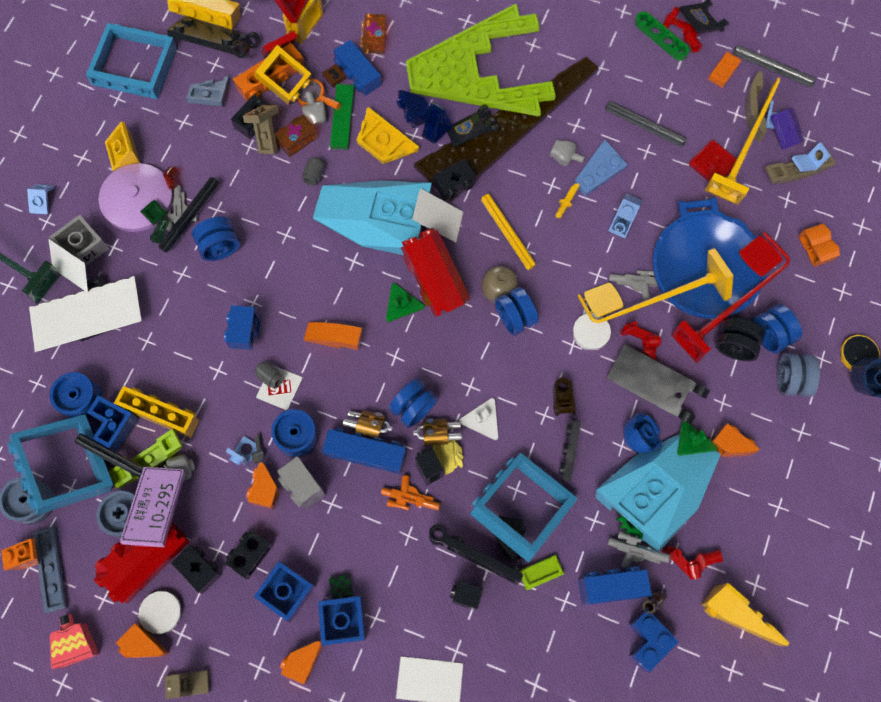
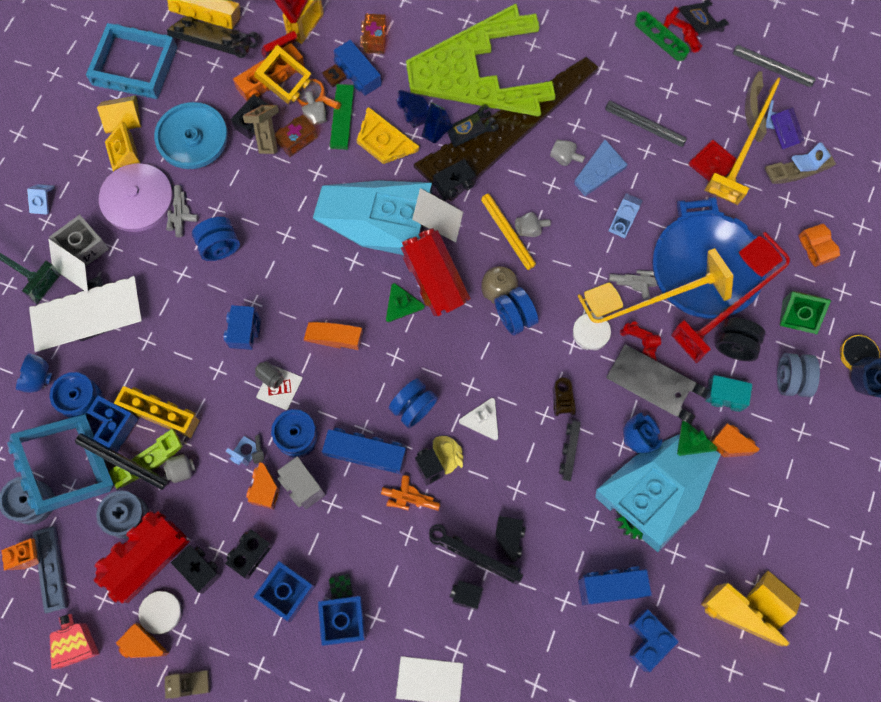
lavender tile [120,467,185,547] -> none
dark green tile [140,200,167,226] -> none
clear green arm [150,217,170,244] -> none
black axle [158,177,219,253] -> none
clear red arm [163,166,178,190] -> none
sand blue wing [186,76,230,107] -> none
orange slope [280,641,322,684] -> none
dark grey brick [302,157,325,186] -> none
pearl gold piece [343,410,393,438] -> none
pearl gold piece [413,418,462,446] -> none
dark azure window [470,453,578,563] -> none
lime tile [520,555,564,591] -> none
yellow piece [555,183,580,218] -> none
light grey piece [608,531,670,568] -> none
dark brown pin [642,588,667,614] -> none
red pin [662,546,723,580] -> none
orange plate [708,52,742,88] -> none
blue wheel [752,304,802,354] -> none
none -> blue cylinder [16,353,52,393]
none -> yellow slope [97,95,141,134]
none -> dark azure dish [154,102,228,169]
none -> light grey piece [515,212,551,237]
none -> teal brick [705,375,753,412]
none -> yellow slope [746,571,801,630]
none -> green slope [779,291,831,334]

